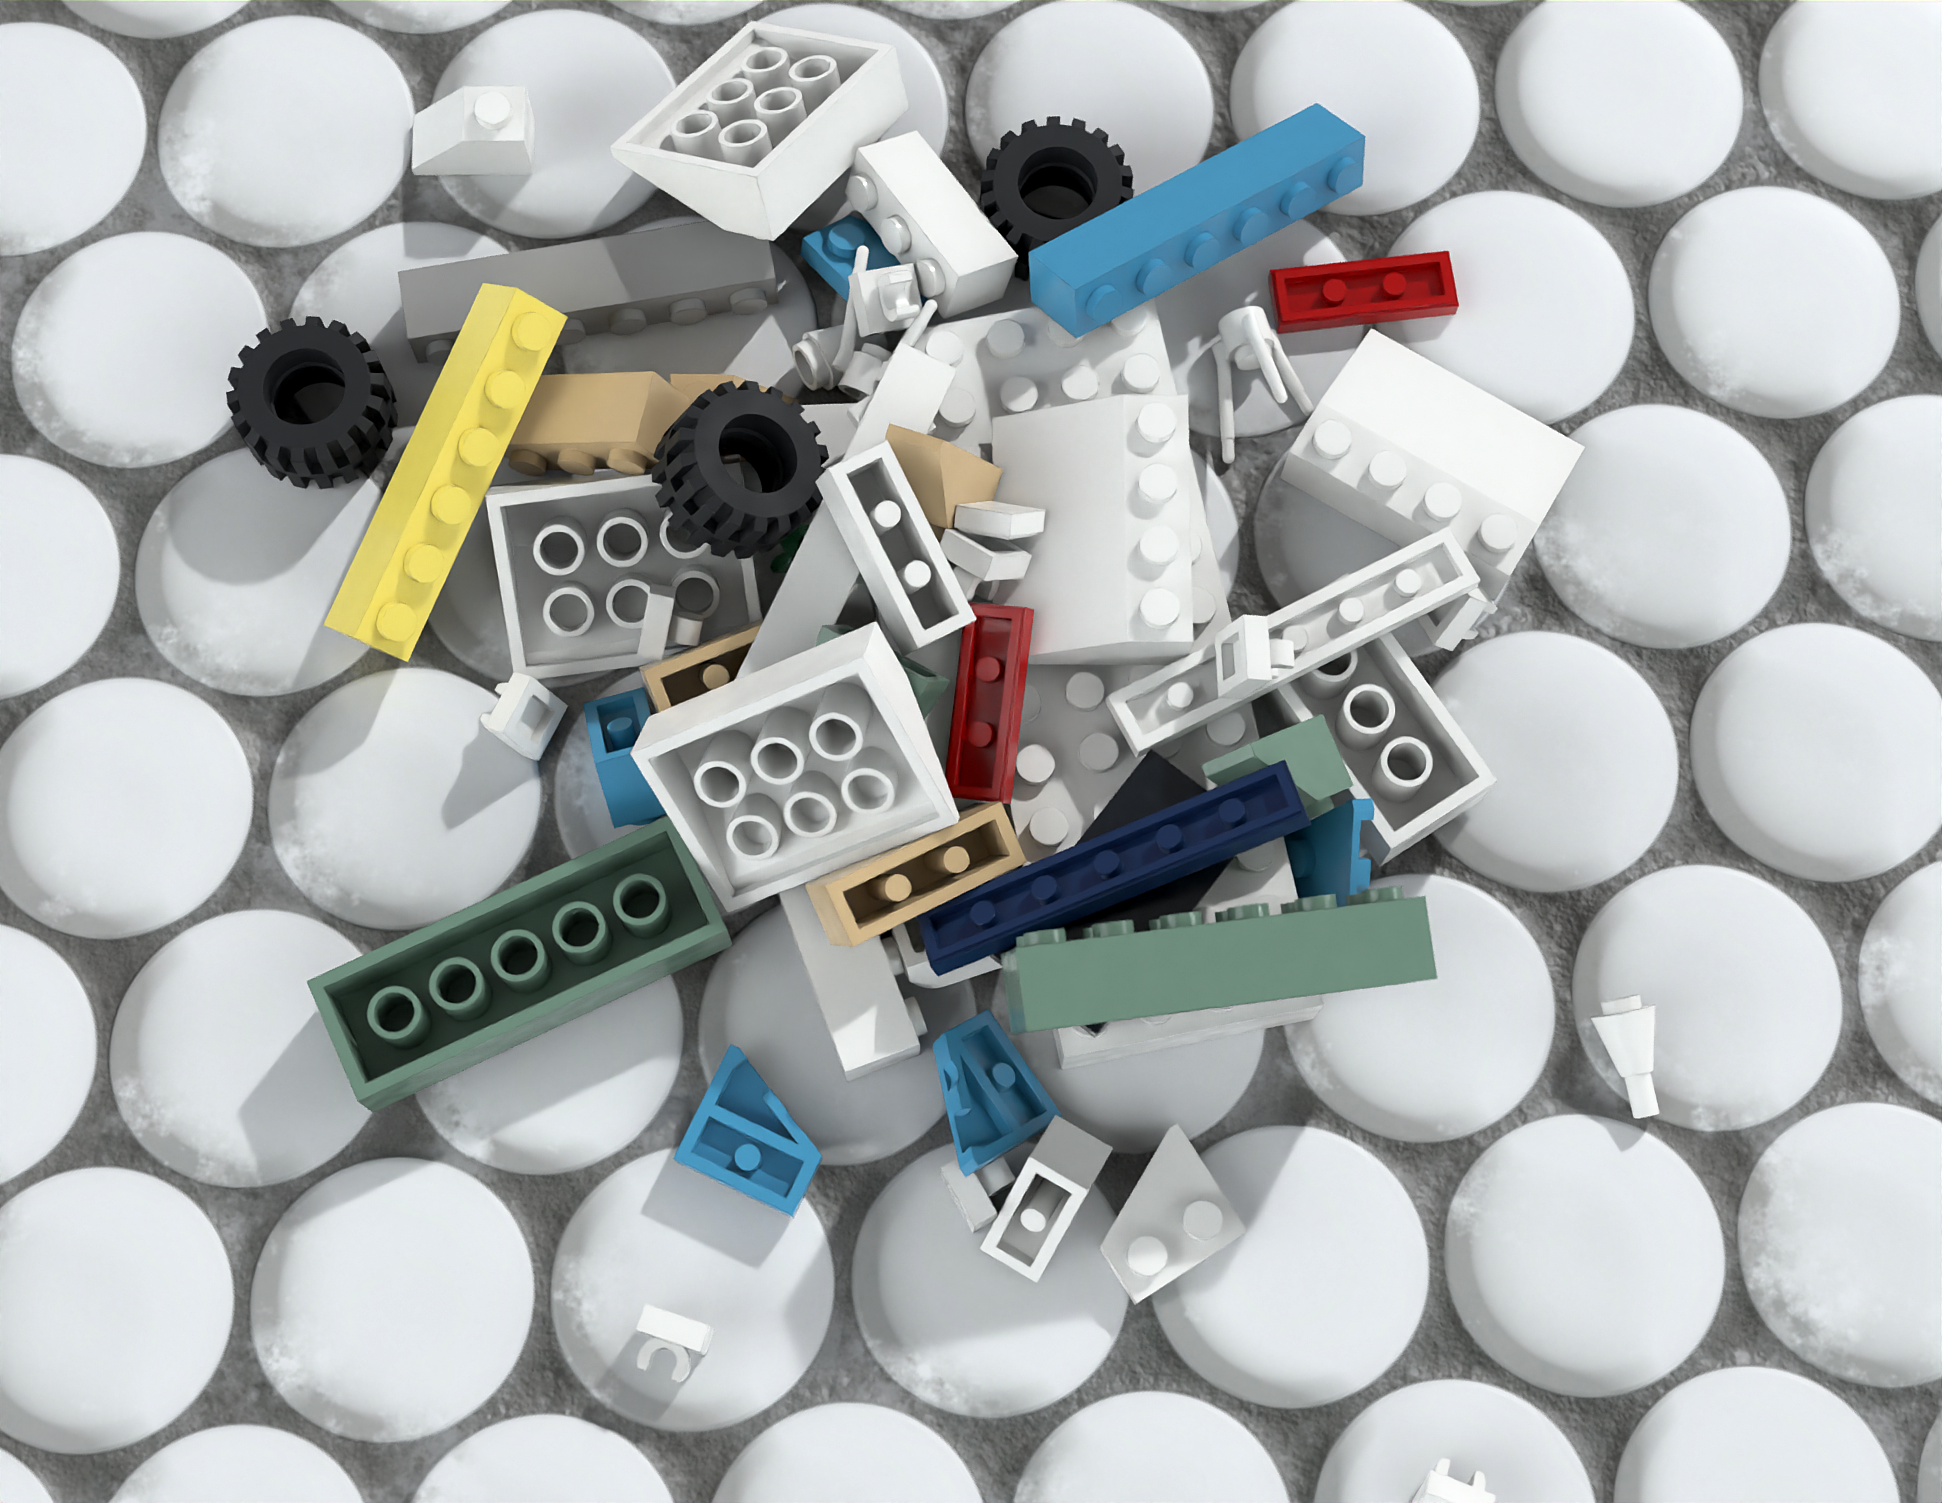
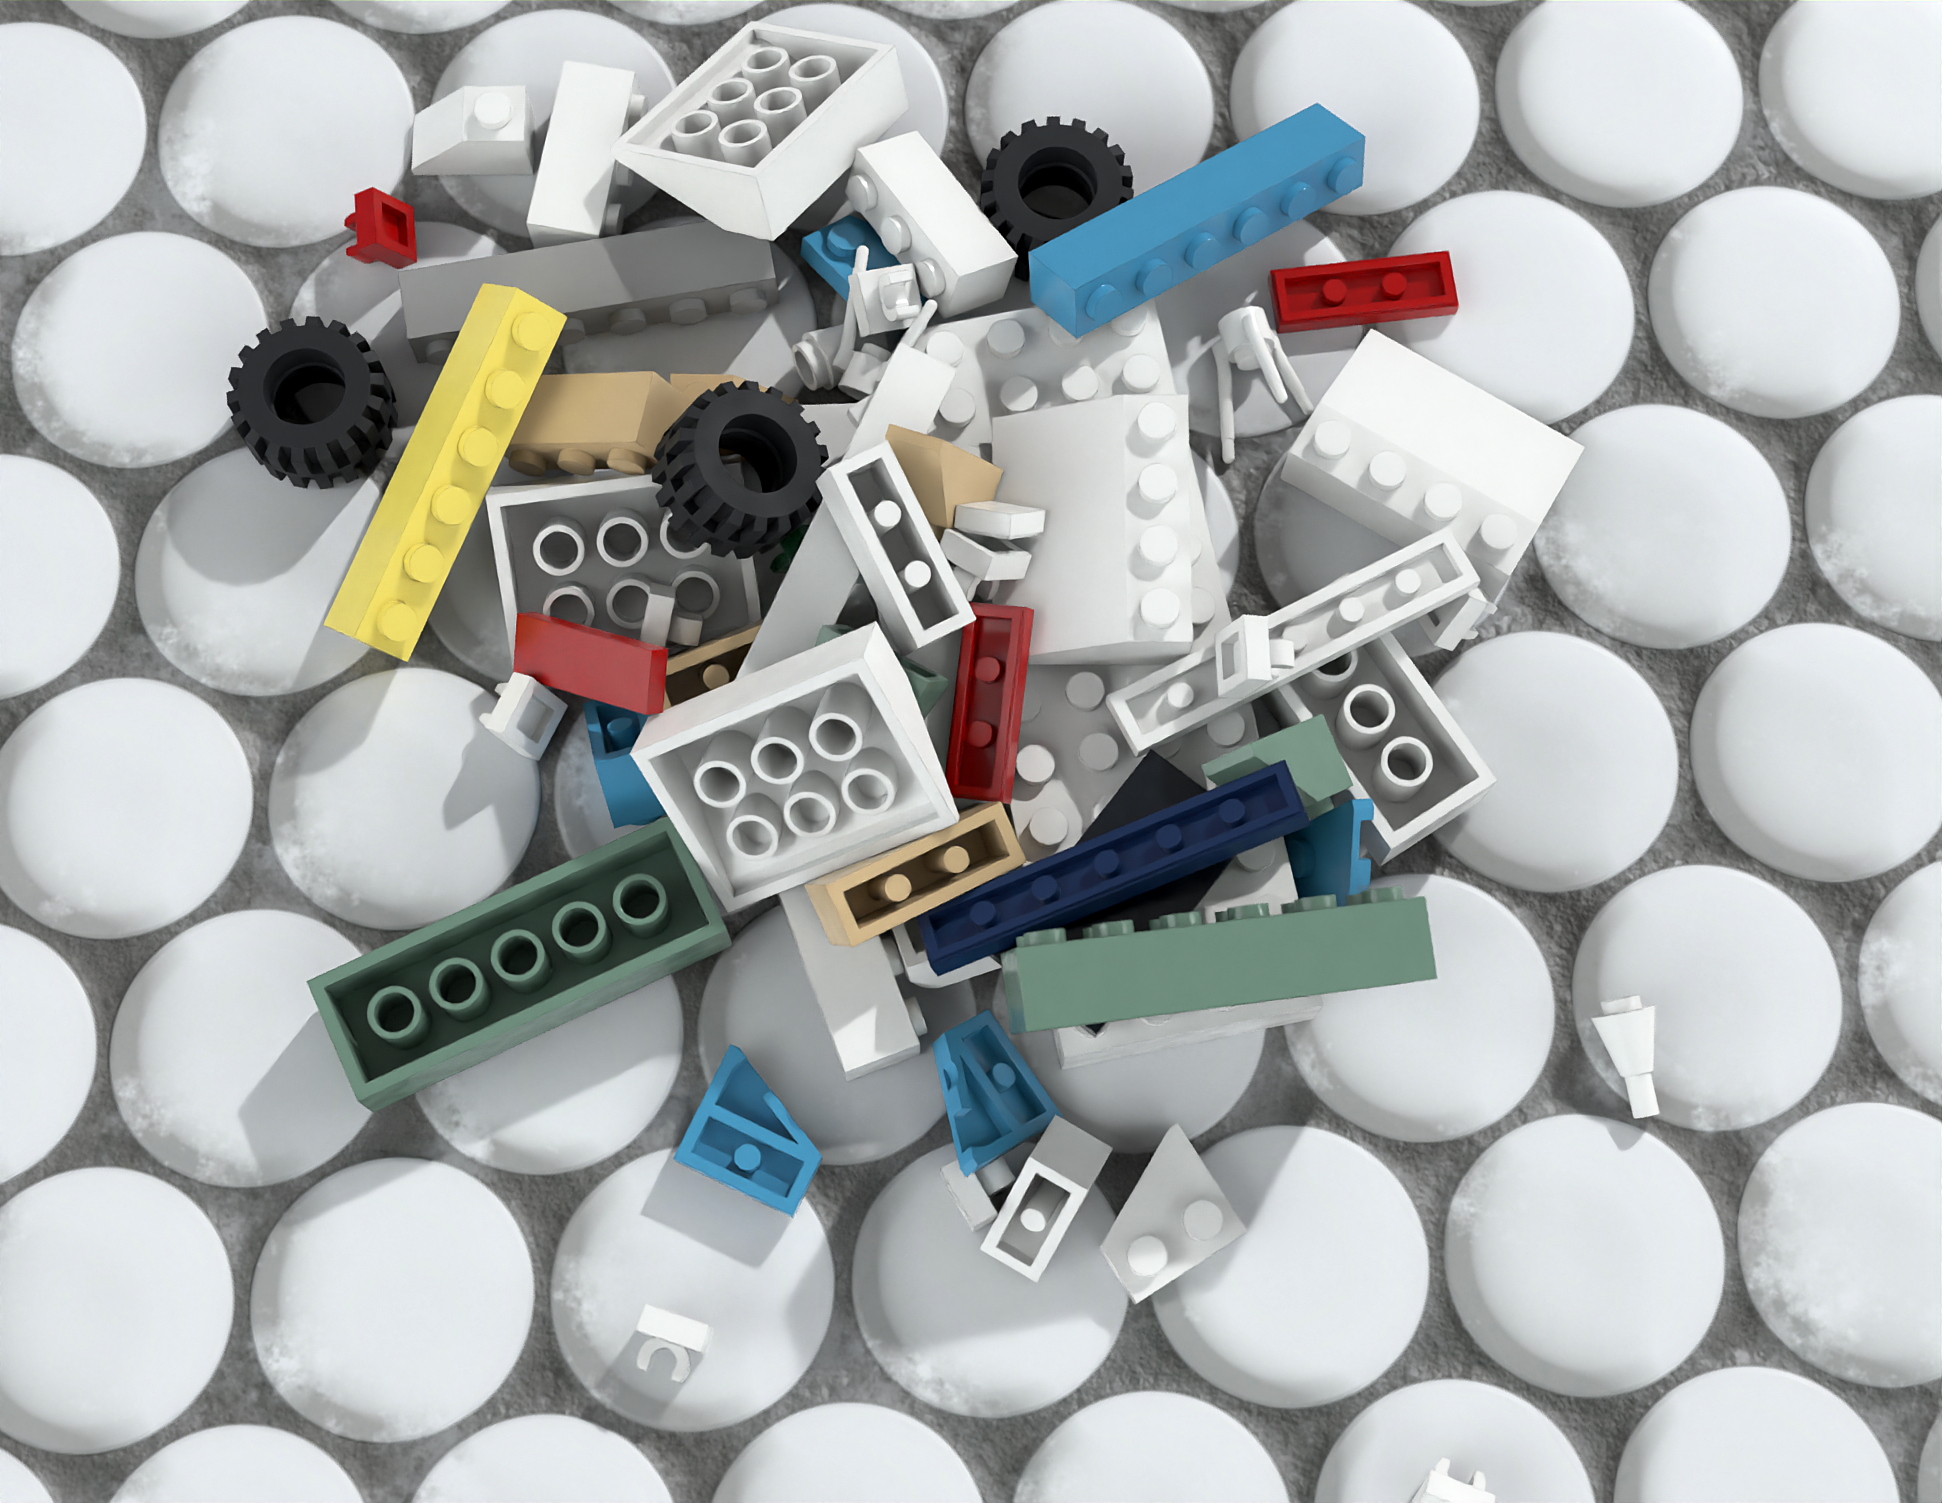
none -> red tile [344,187,417,270]
none -> red tile [513,612,668,715]
none -> white brick [526,60,648,249]

